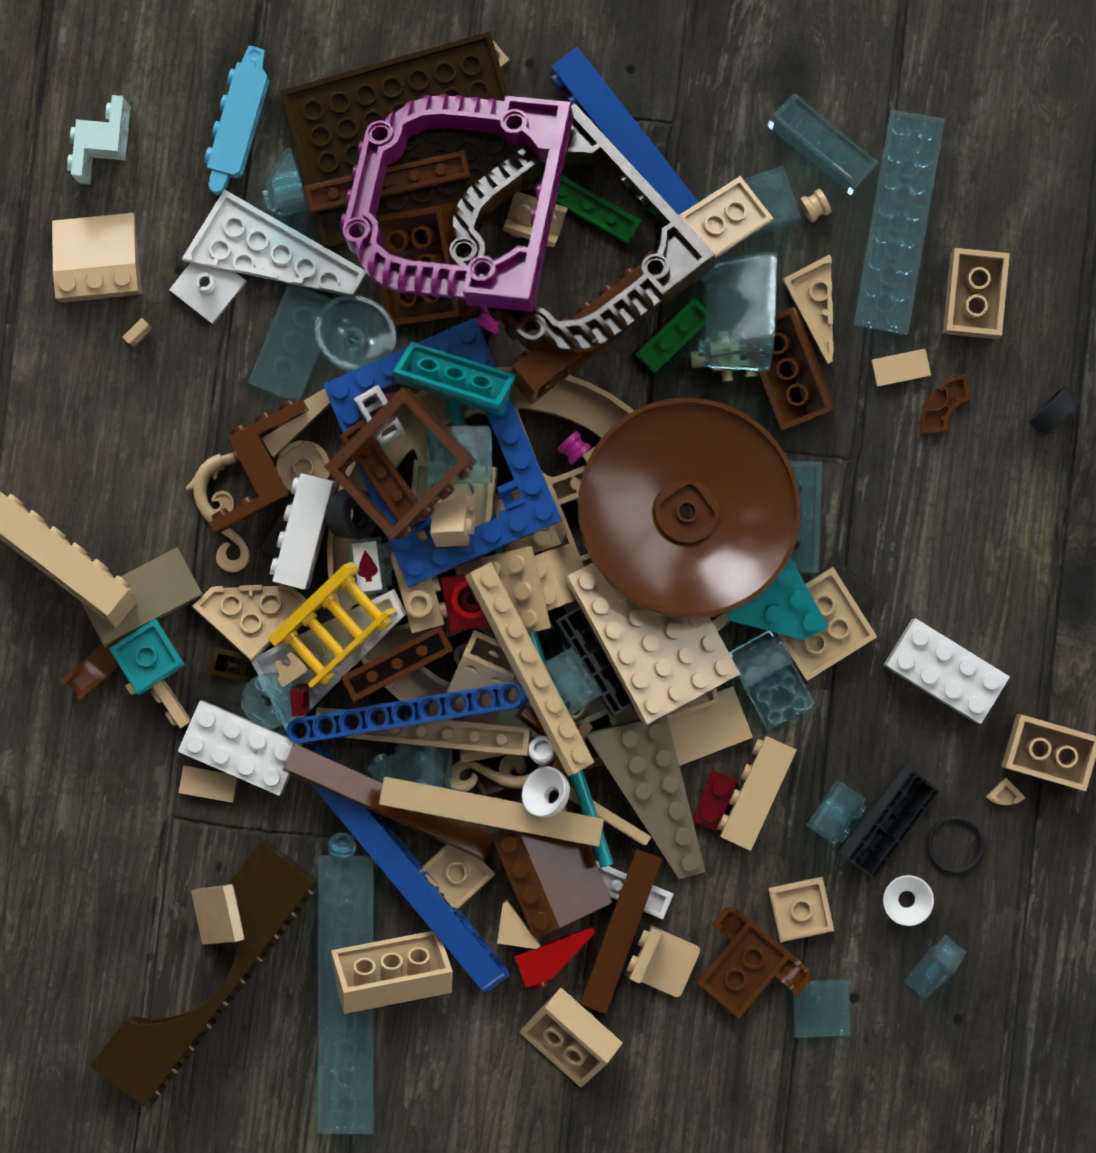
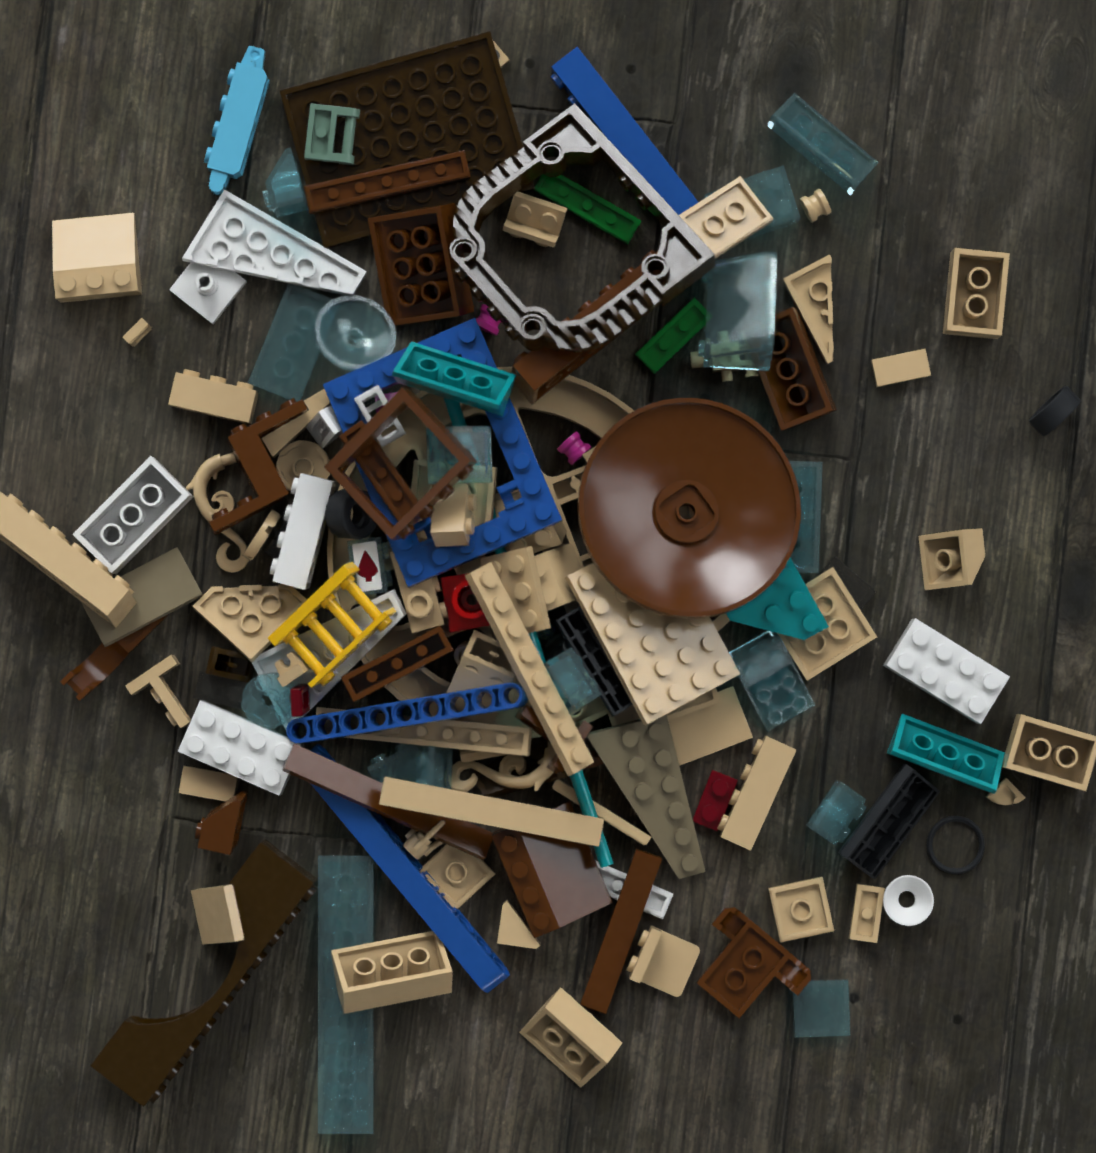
light aqua bracket [67,95,131,184] -> none
teal tile [109,618,185,696] -> none
clear light blue tile [328,833,356,859] -> none
magenta arch [341,94,574,312] -> none
red slope [515,926,595,990] -> none
white piece [522,767,570,818] -> none
white tile [528,736,557,766] -> none
clear light blue plate [853,109,945,335] -> none
clear light blue slope [904,935,966,999] -> none
reddish brown tile [919,373,971,436] -> none
none -> white brick [72,456,194,574]
none -> tan brick [168,369,259,425]
none -> reddish brown slope [195,790,248,855]
none -> tan tile [242,509,280,561]
none -> sand green plate [304,103,360,165]
none -> white slope [306,405,343,449]
none -> tan plant [403,820,445,860]
none -> tan plate [849,884,885,943]
none -> teal slope [887,714,1005,794]
none -> tan slope [919,528,985,590]

